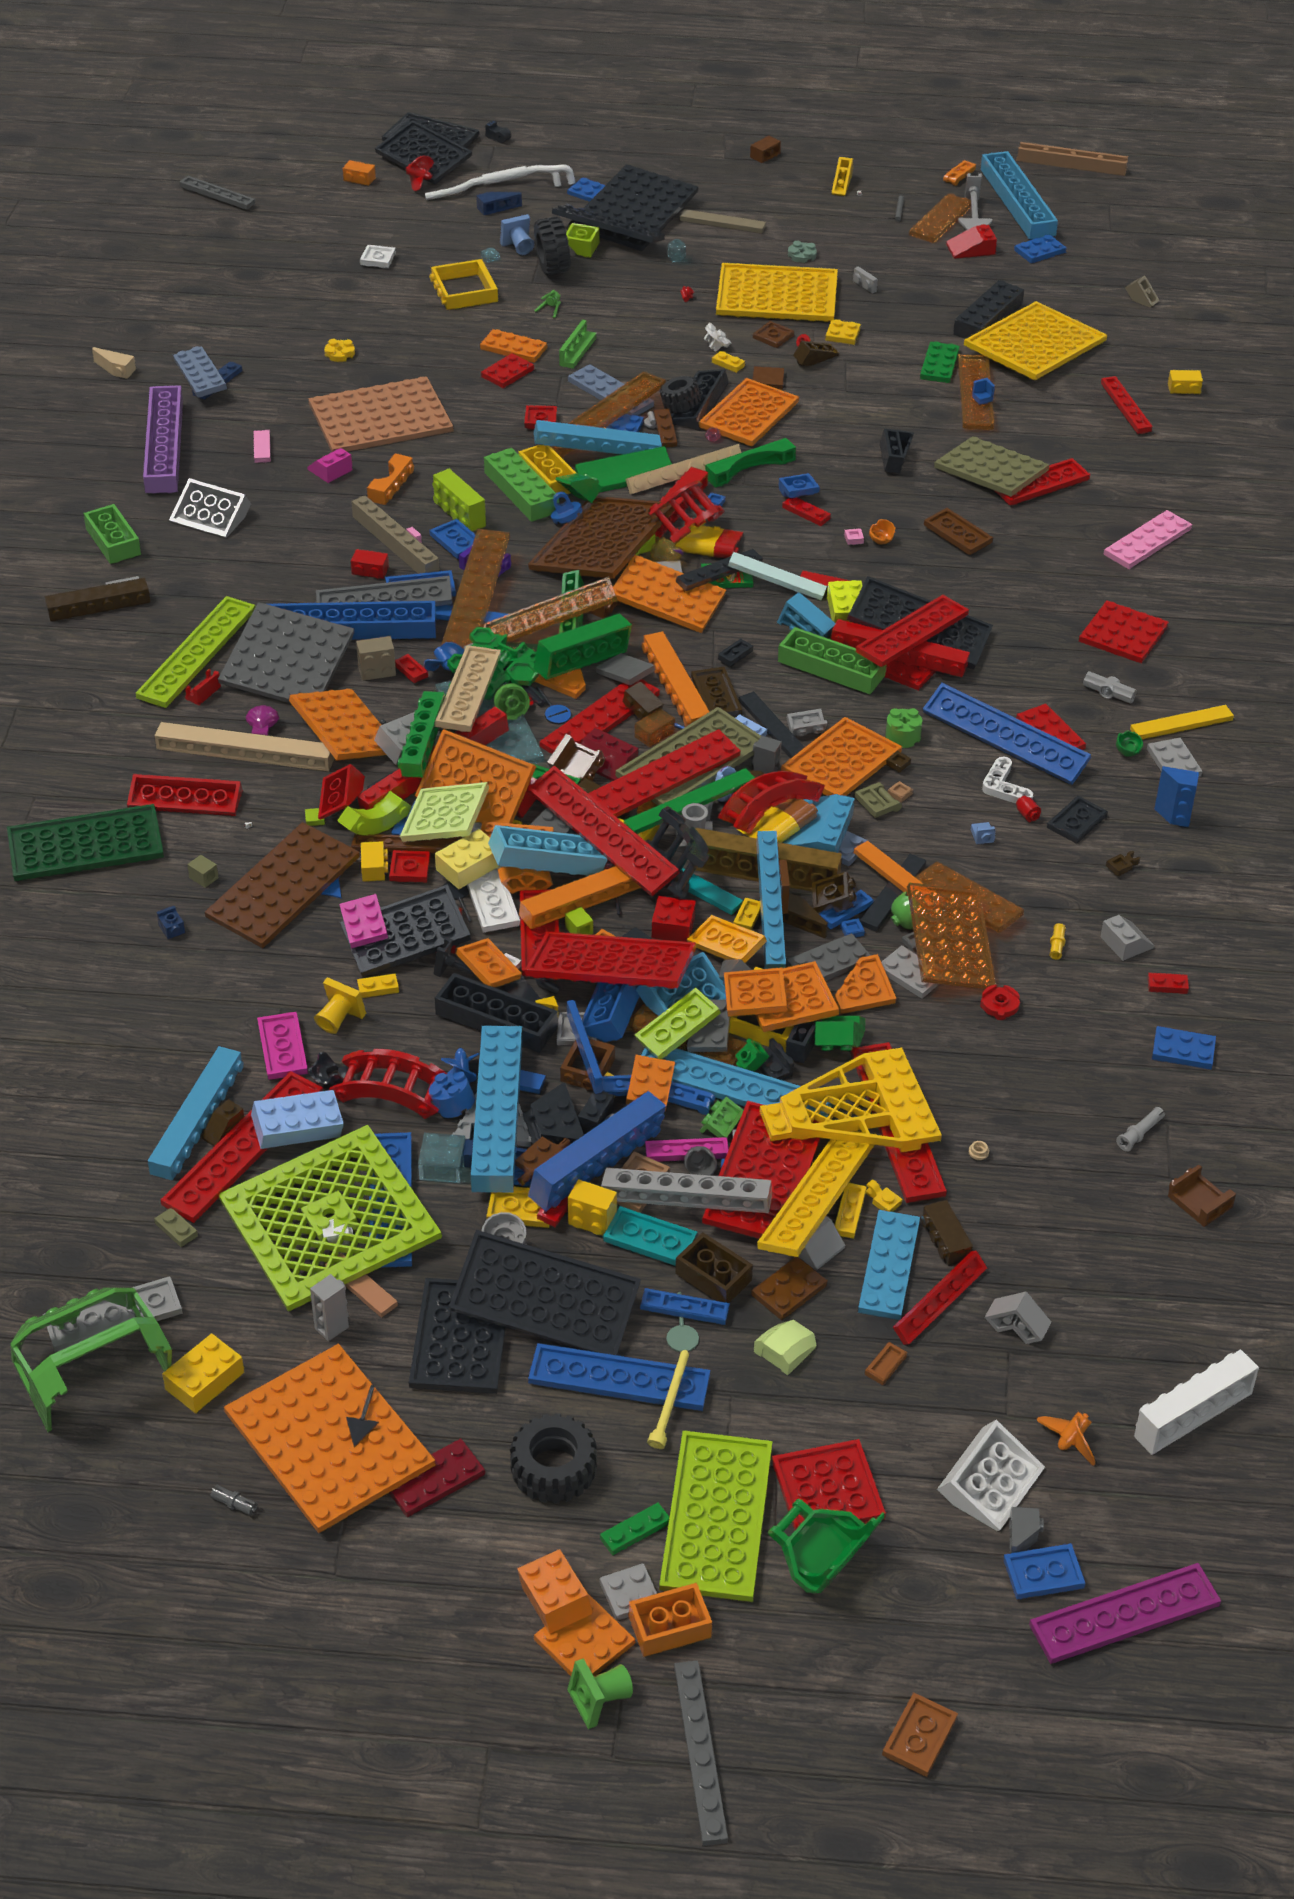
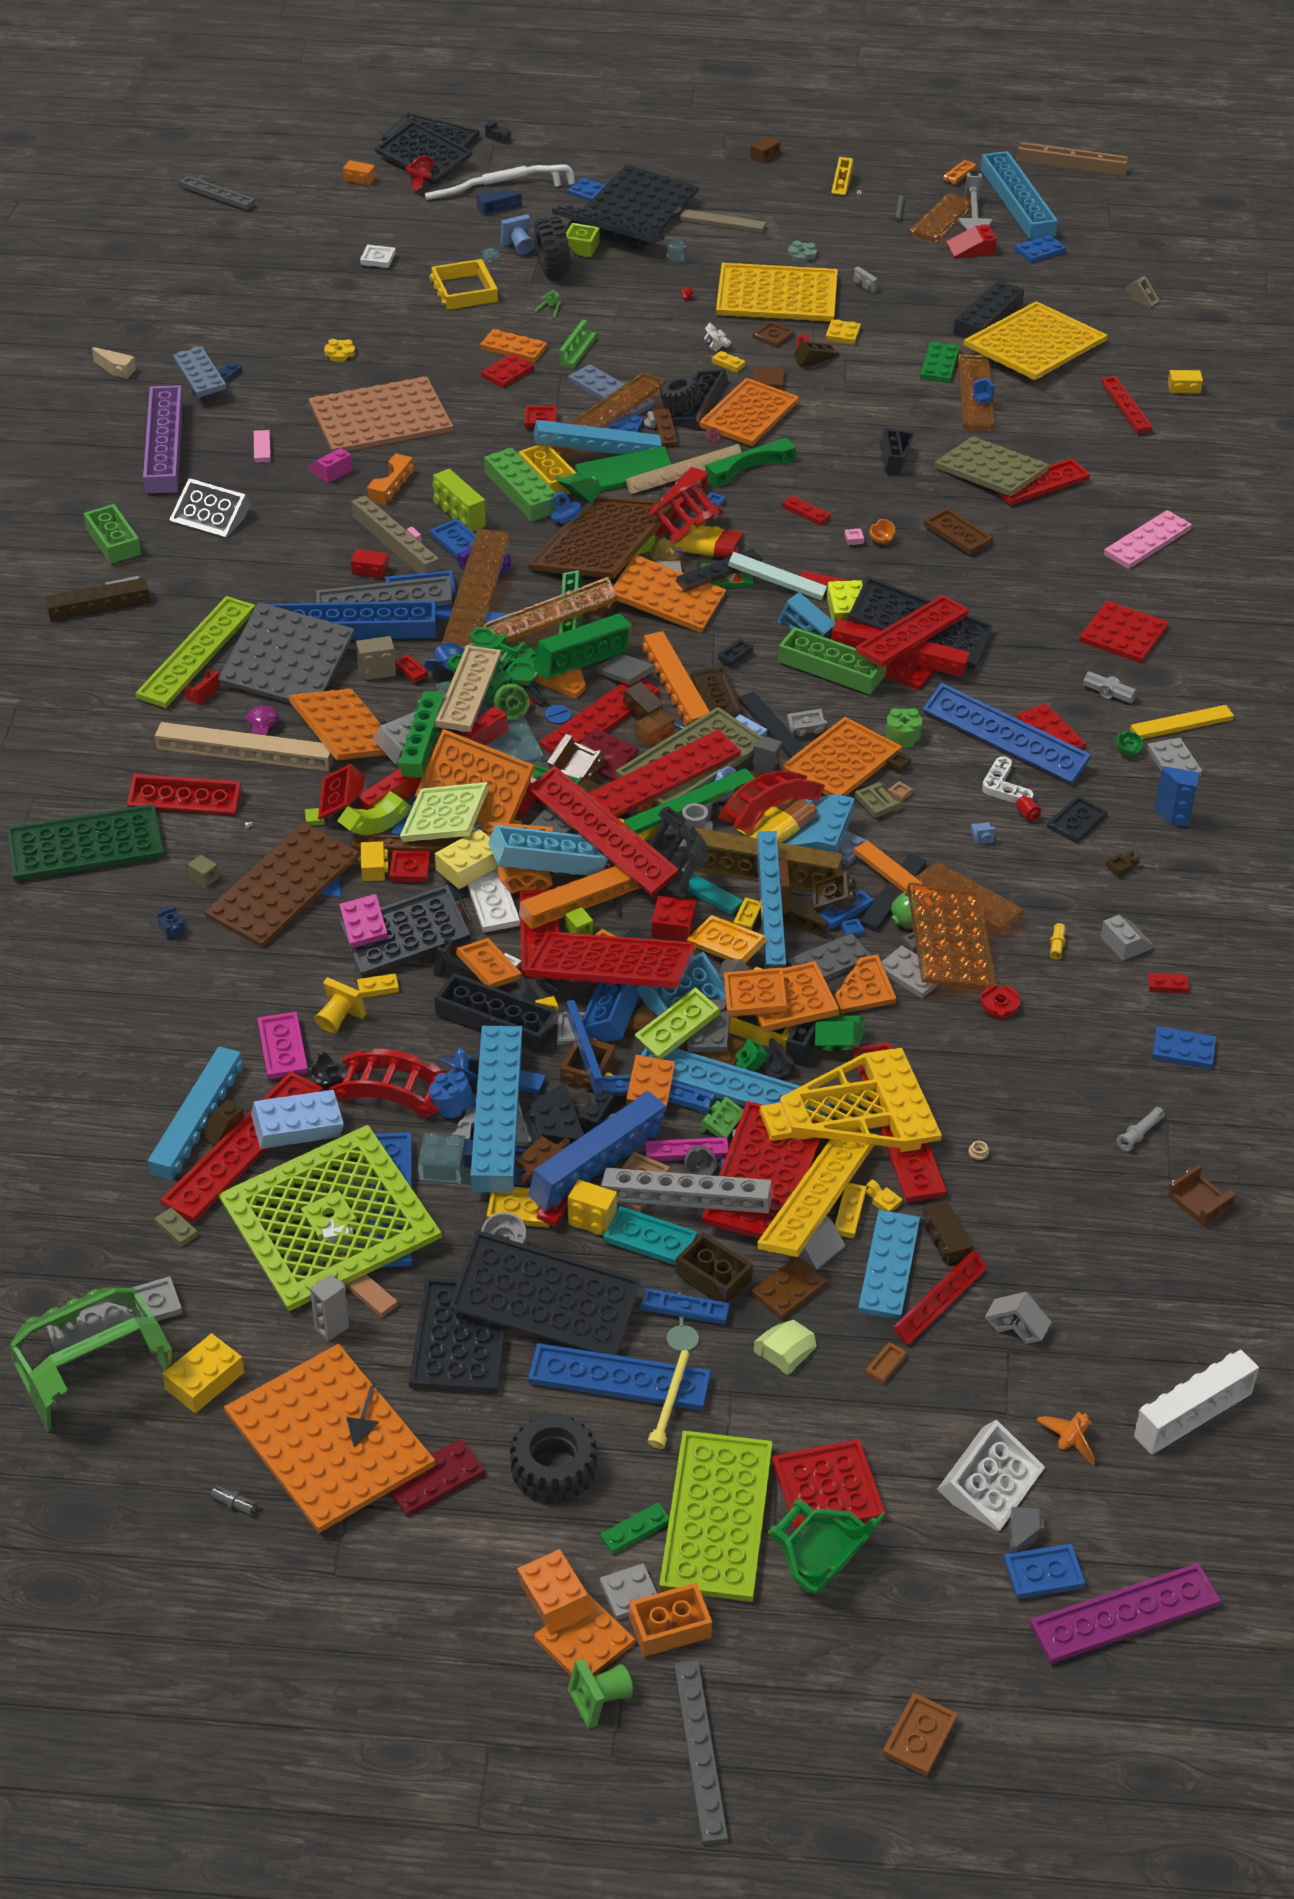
blue plate [779,473,820,498] -> none

